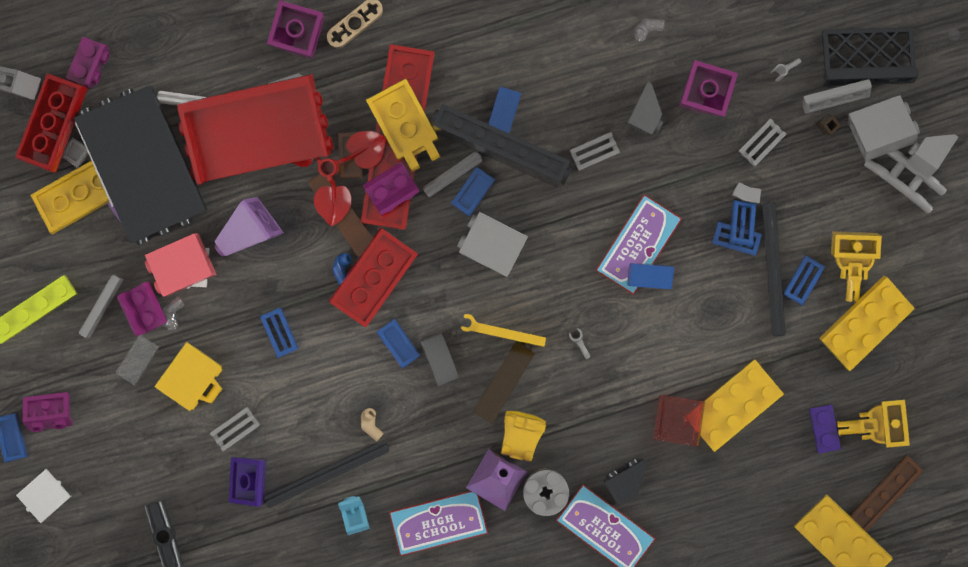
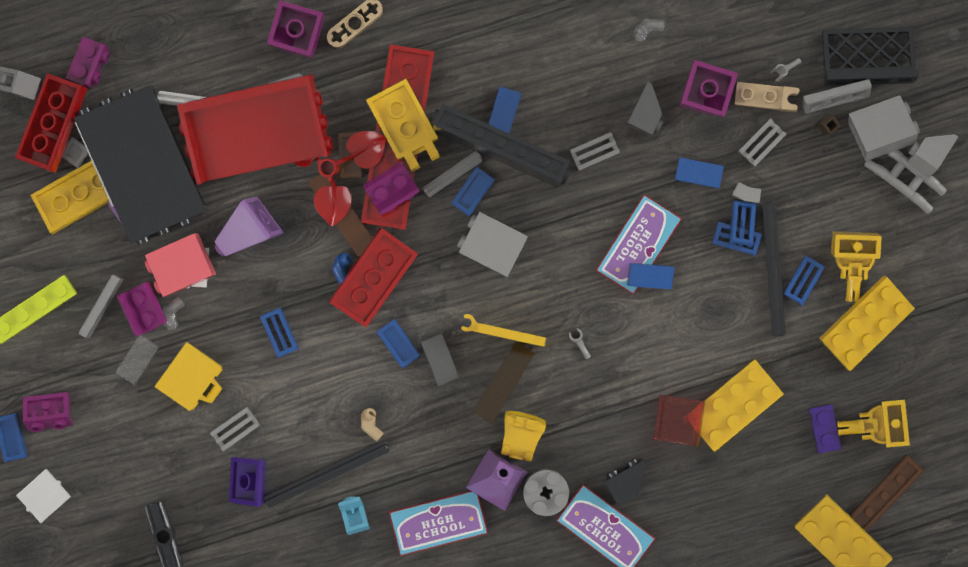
none -> blue tile [675,157,724,189]
none -> tan plate [734,82,800,112]

